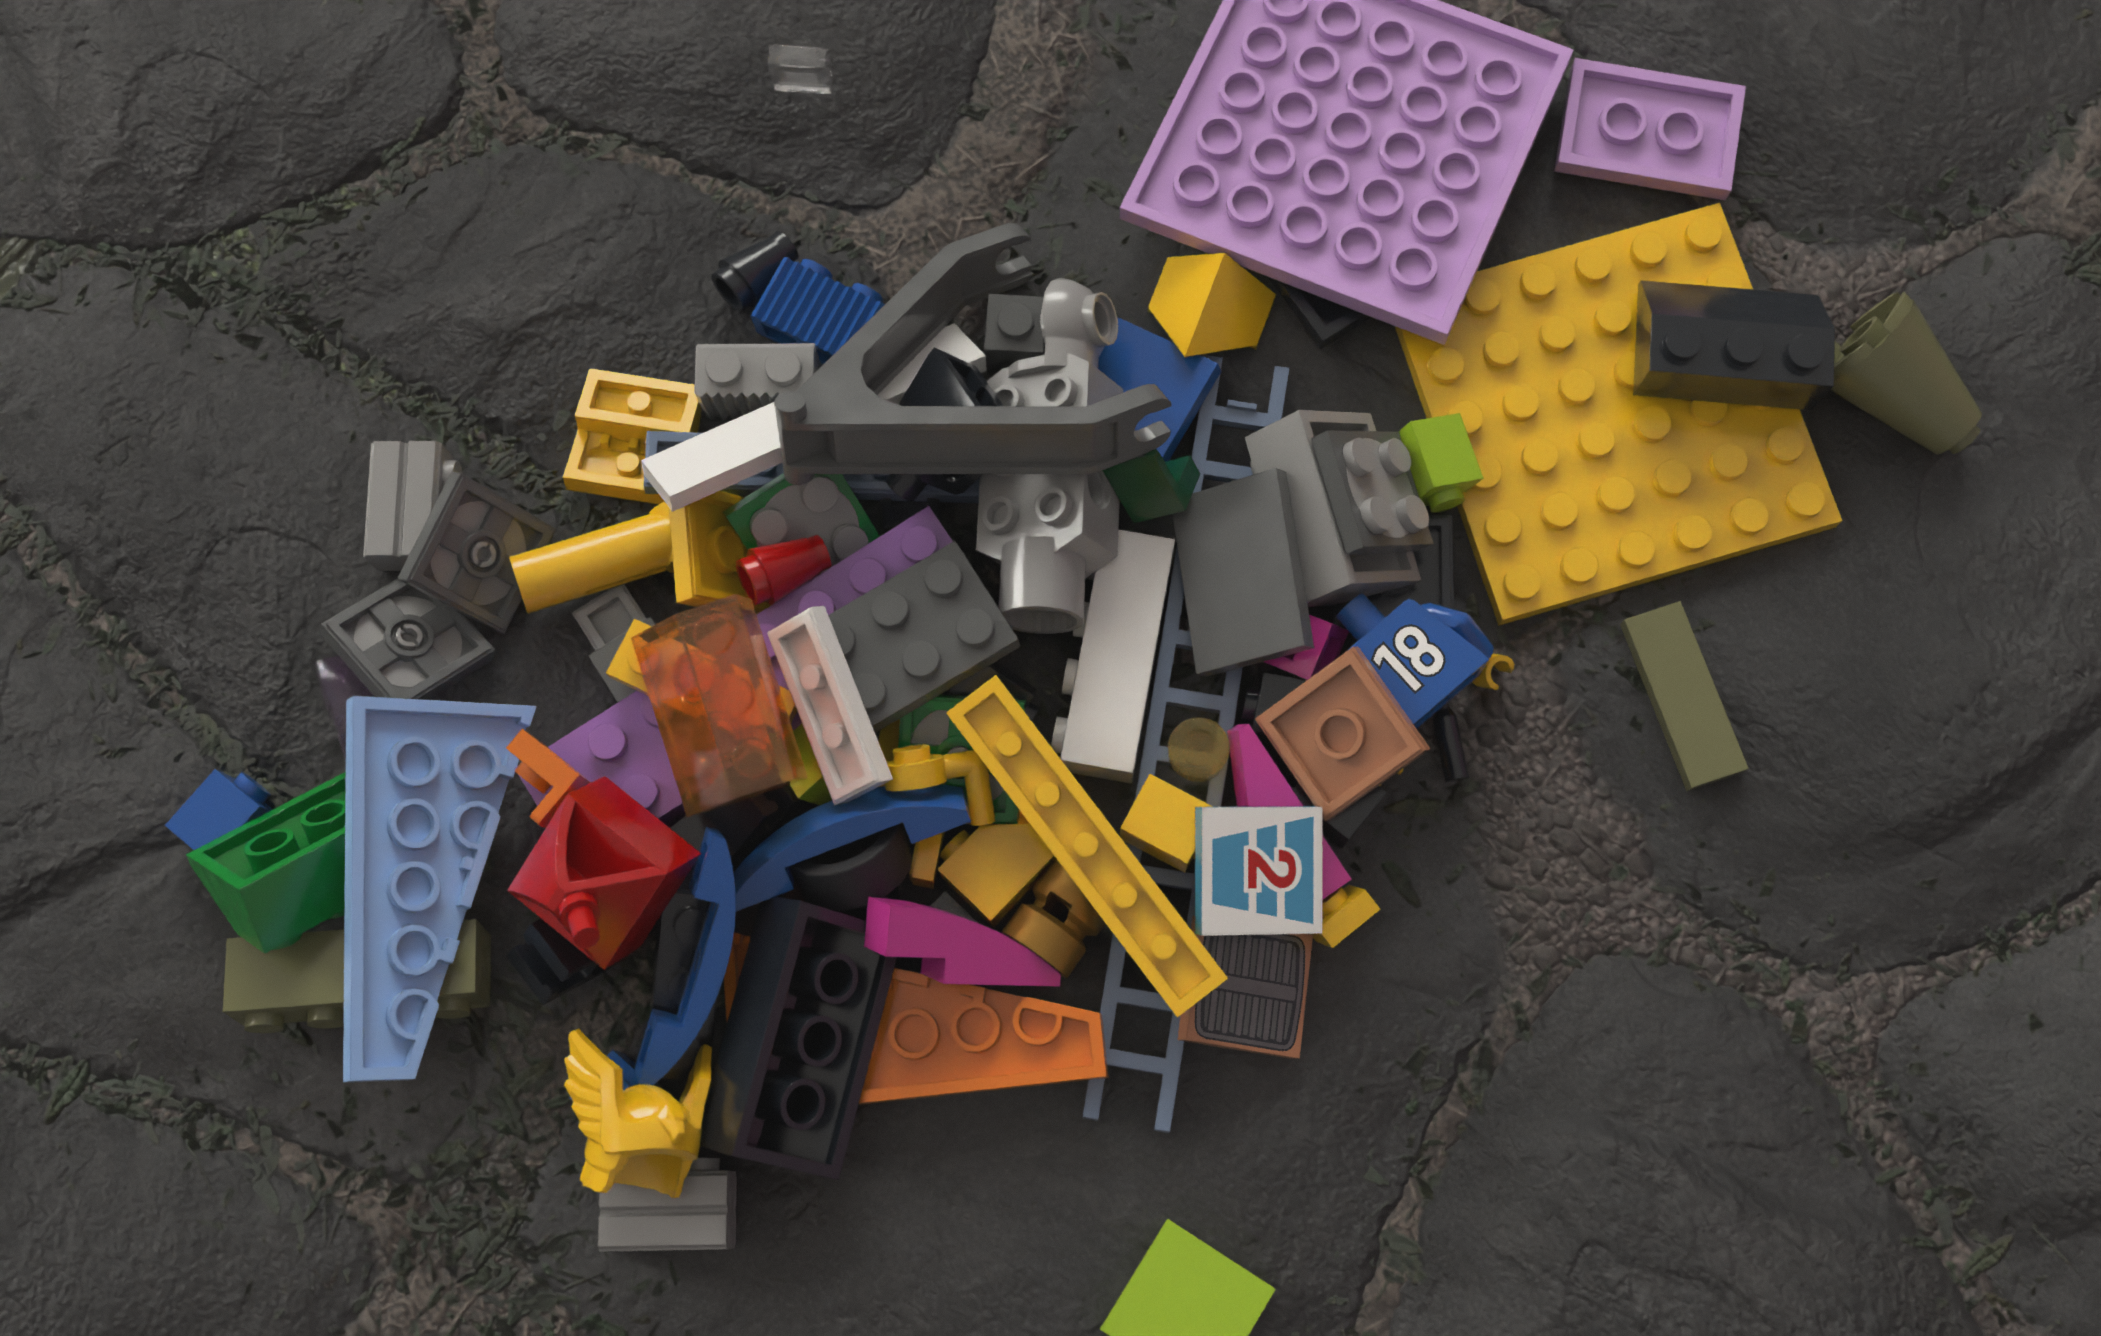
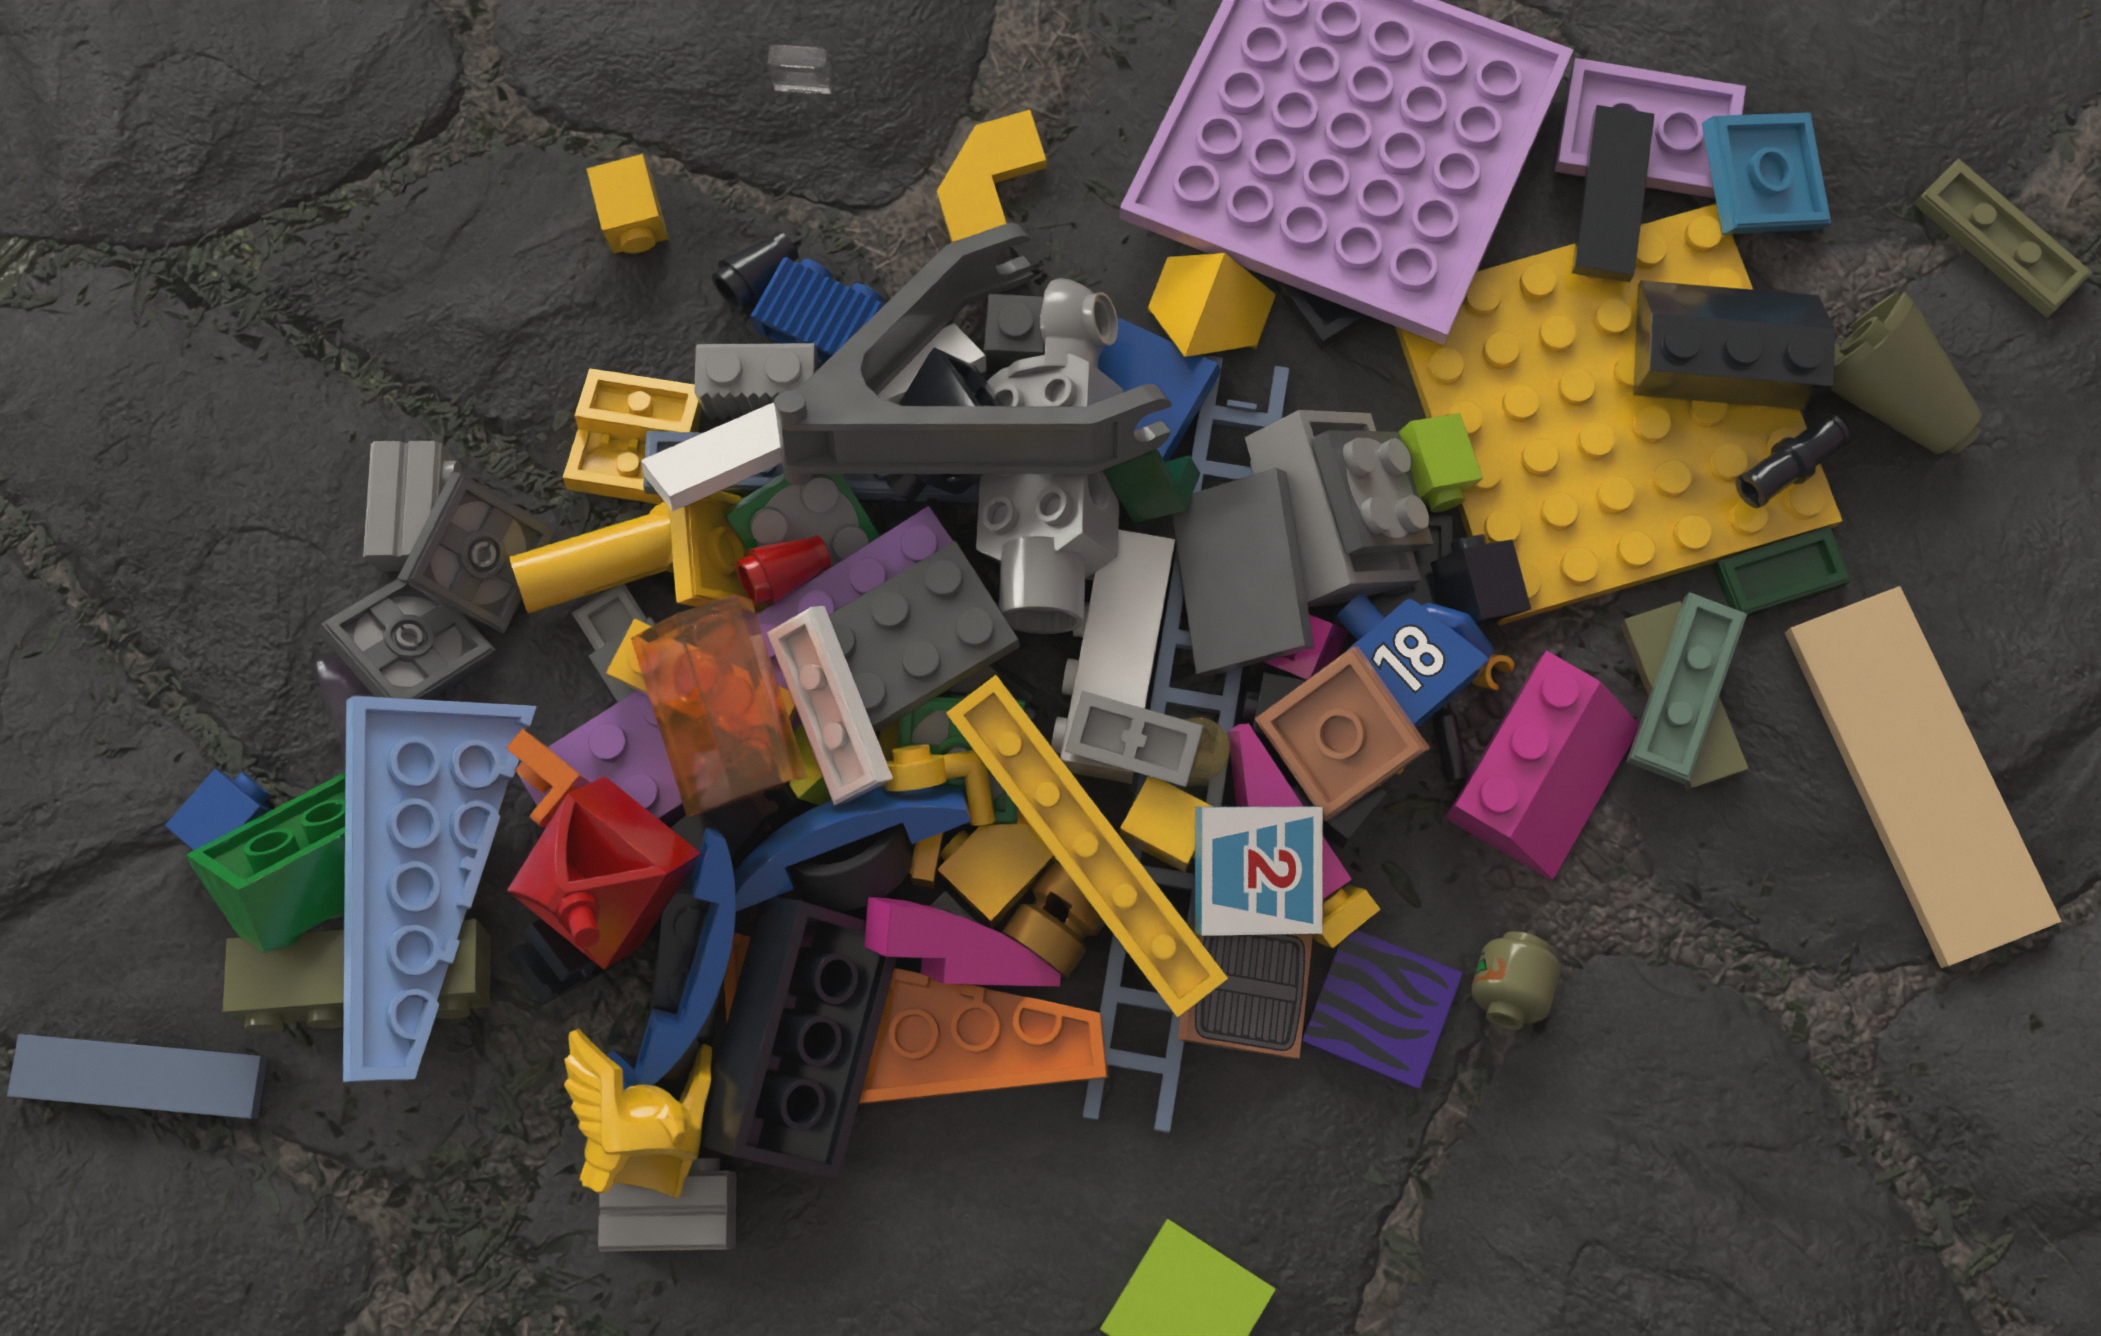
none -> sand blue tile [7,1034,268,1119]
none -> yellow brick [586,154,669,254]
none -> yellow tile [937,110,1047,243]
none -> light grey hinge [1065,691,1206,787]
none -> dark purple tile [1301,930,1463,1090]
none -> black brick [1430,534,1531,626]
none -> dark pink slope [1445,650,1640,881]
none -> olive head [1472,931,1561,1030]
none -> black tile [1572,105,1655,282]
none -> sand green tile [1626,592,1747,784]
none -> dark azure tile [1702,113,1831,235]
none -> dark green tile [1713,526,1852,617]
none -> black pin [1735,413,1851,509]
none -> tan tile [1785,586,2062,968]
none -> olive tile [1914,158,2093,318]

